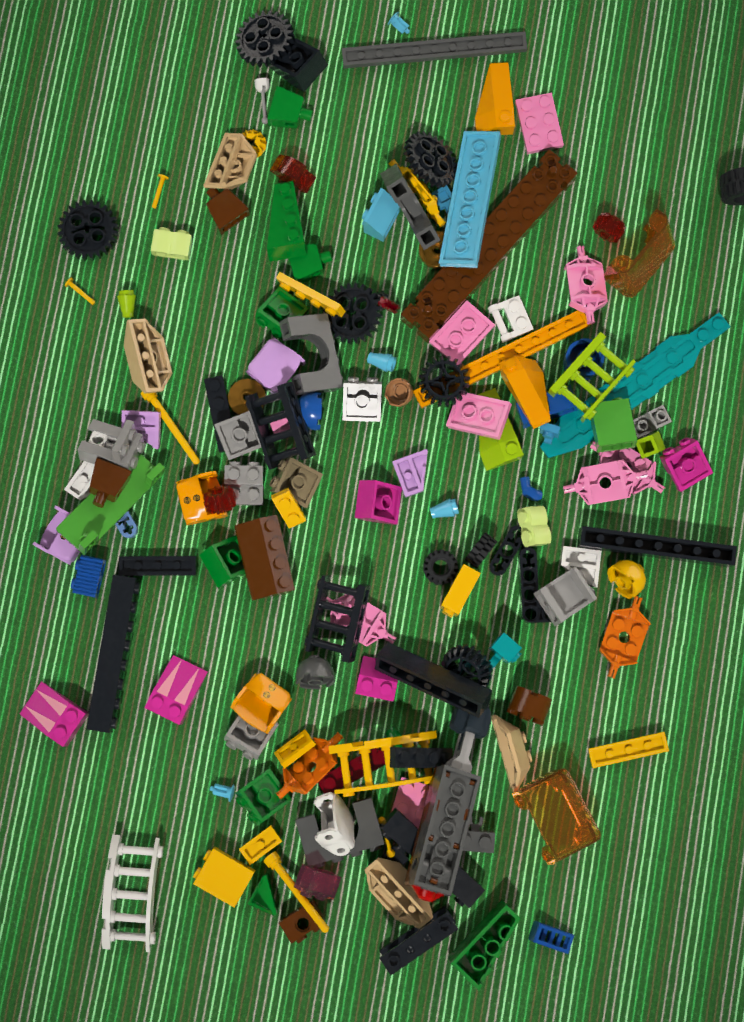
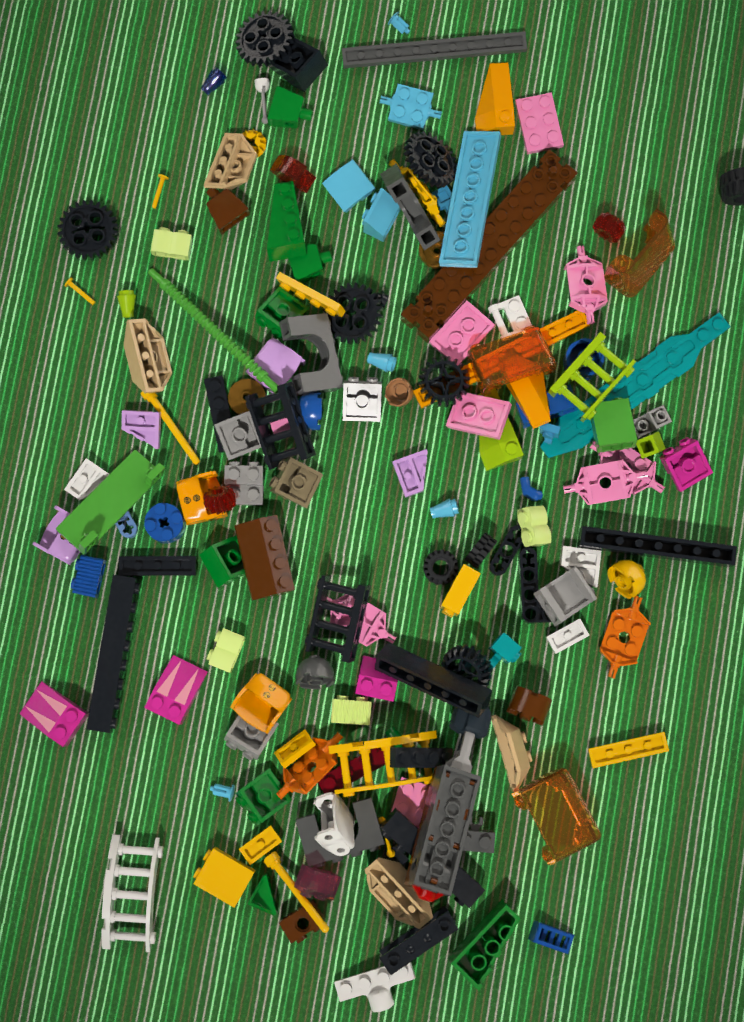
light grey brick [77,419,146,471] -> none
reddish brown torso [89,458,132,508] -> none
yellow plate [271,487,306,528] -> none
dark pink slope [355,480,402,525] -> none
dark red axle [378,296,400,314] -> none
none -> blue brick [144,503,186,544]
none -> bright green hose [148,268,278,393]
none -> clear blue cone [201,67,227,96]
none -> yellowish green brick [207,628,246,673]
none -> medium azure slope [322,160,376,213]
none -> yellowish green brick [331,695,372,725]
none -> white plate [334,962,416,1012]
none -> medium azure plate [379,84,442,131]
none -> clear orange windscreen [467,325,557,396]
none -> white plate [546,619,590,654]

